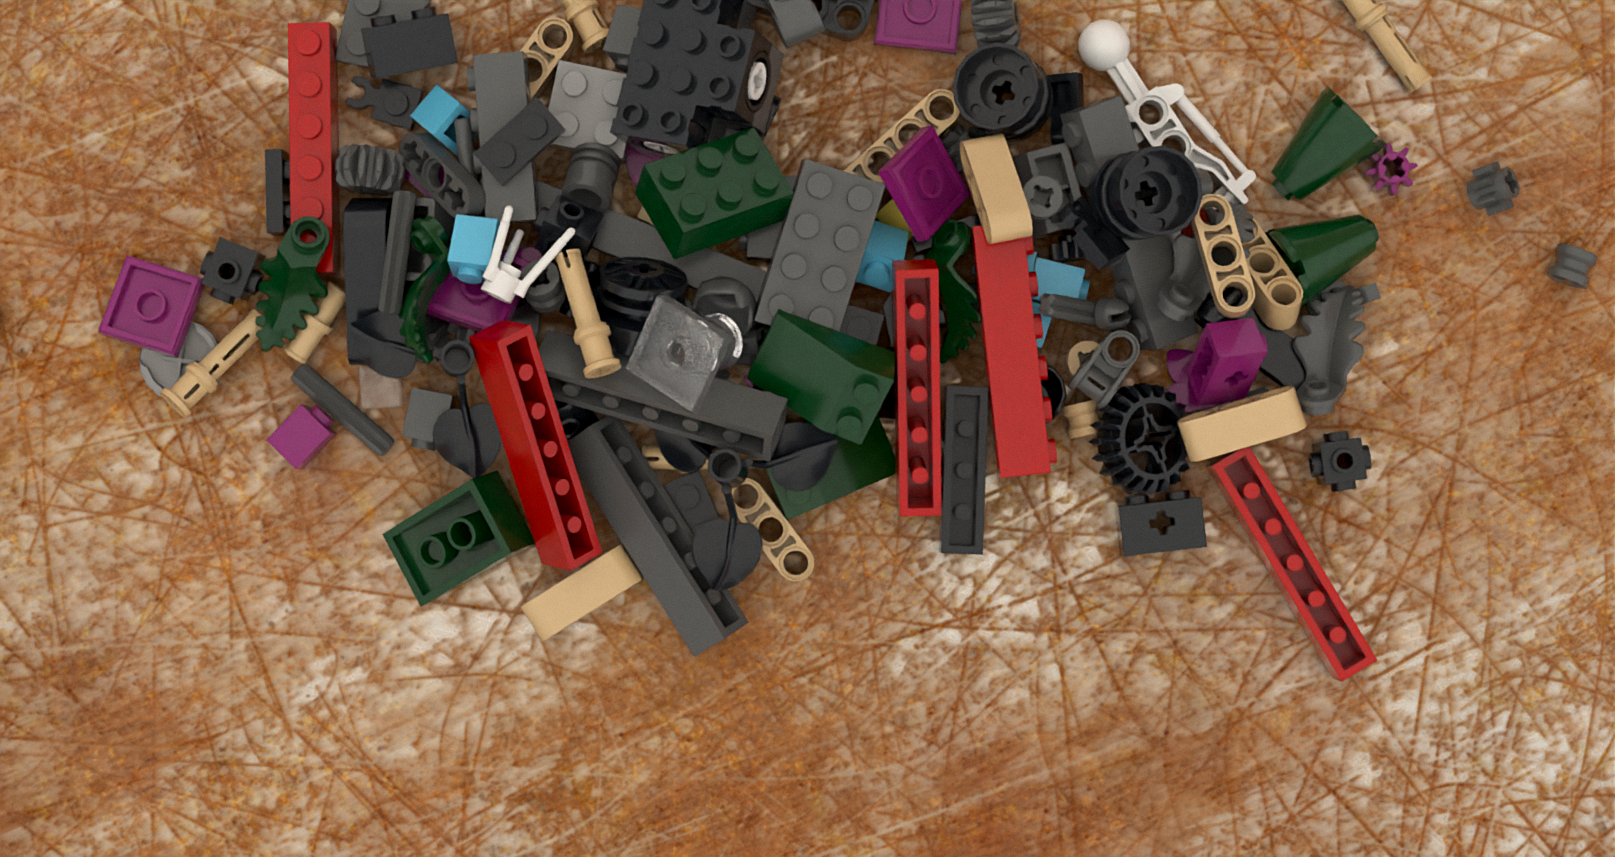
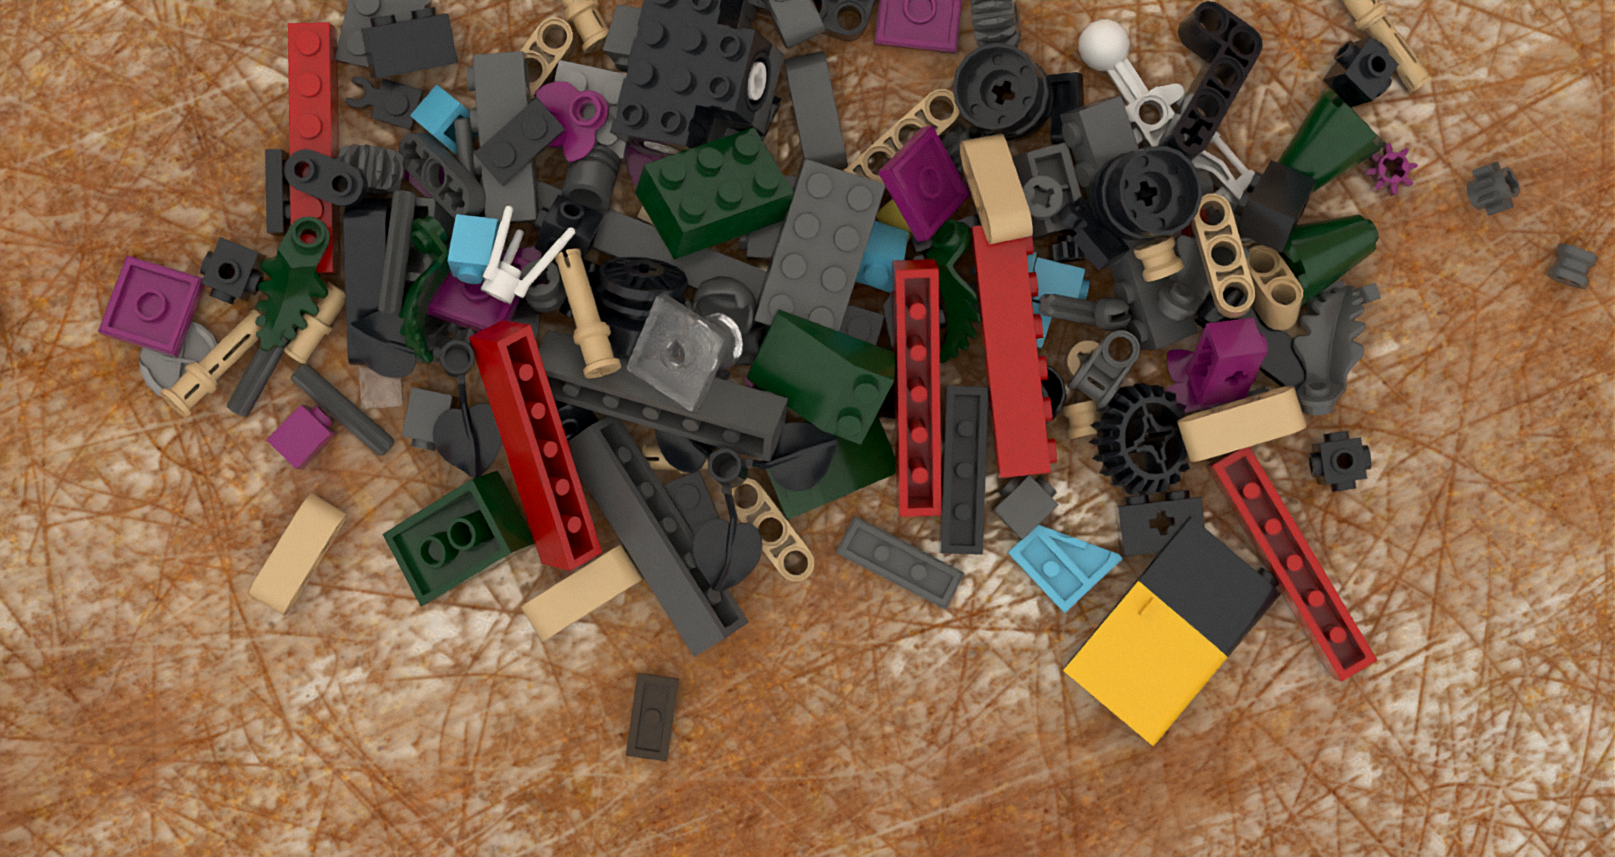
none -> dark grey axle [227,312,304,417]
none -> tan beam [248,493,347,616]
none -> black plate [285,149,368,207]
none -> magenta plate [535,81,609,162]
none -> dark brown plate [626,672,679,762]
none -> dark grey beam [784,51,848,169]
none -> dark grey tile [836,516,965,610]
none -> dark grey brick [992,475,1059,540]
none -> medium azure wing [1007,525,1123,613]
none -> door [1062,516,1281,747]
none -> tan wheel [1133,235,1184,282]
none -> black beam [1158,1,1263,161]
none -> black brick [1234,160,1317,253]
none -> black brick [1323,37,1399,107]

